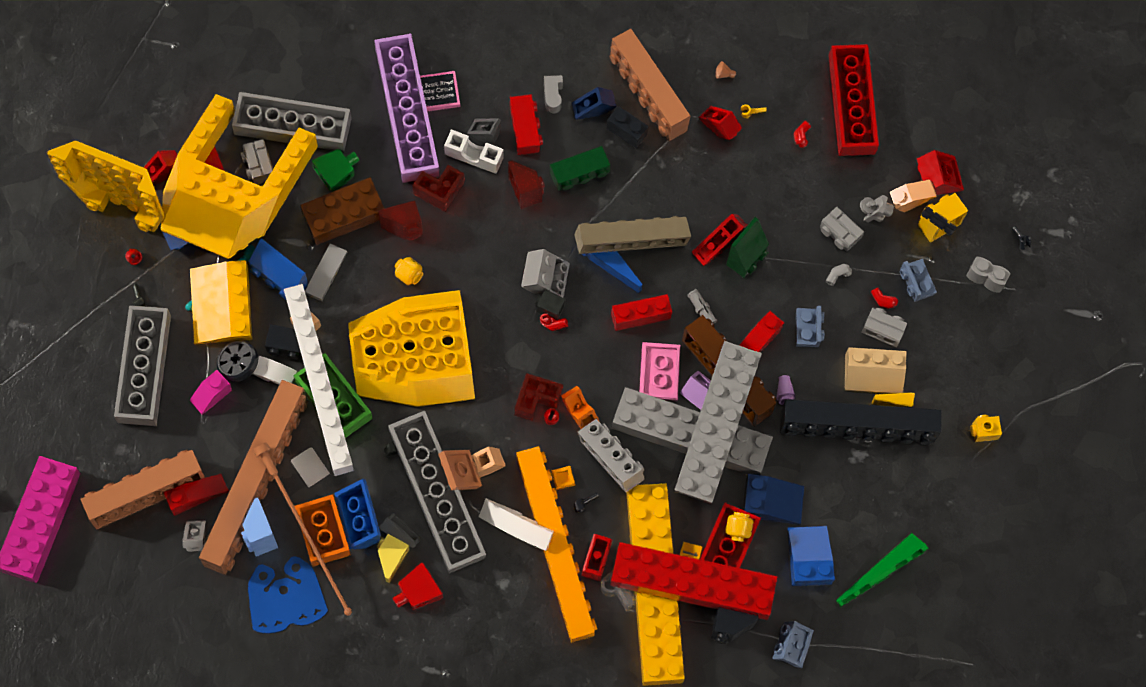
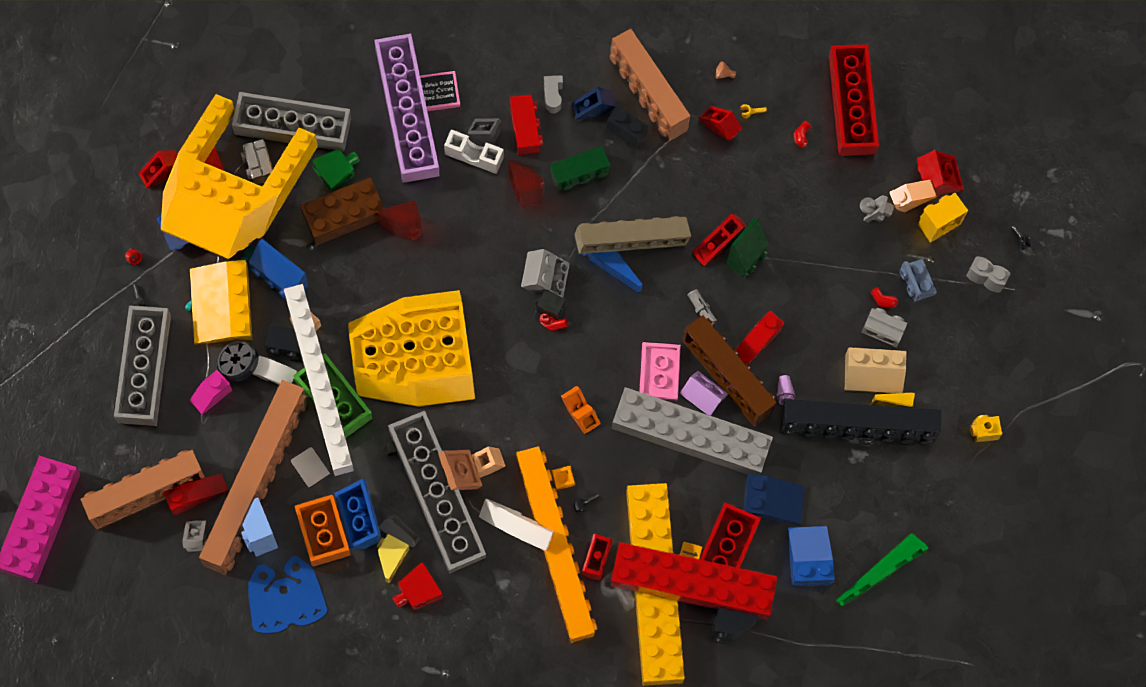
yellow wedge [47,141,165,232] -> none
nougat piece [253,443,352,616] -> none
light grey tile [305,244,347,301] -> none
yellow head [395,257,423,285] -> none
clear red brick [413,165,465,212] -> none
clear red brick [514,373,563,421] -> none
red hinge [544,408,559,425] -> none
light grey brick [578,419,645,492] -> none
red brick [611,294,672,331] -> none
light grey brick [674,341,762,504] -> none
yellow head [726,512,754,542] -> none
sand blue bracket [773,621,814,668] -> none
sand blue bracket [796,306,825,347] -> none
light grey brick [820,207,864,252] -> none
light grey arm [826,264,852,286] -> none
black axle [921,206,957,235] -> none

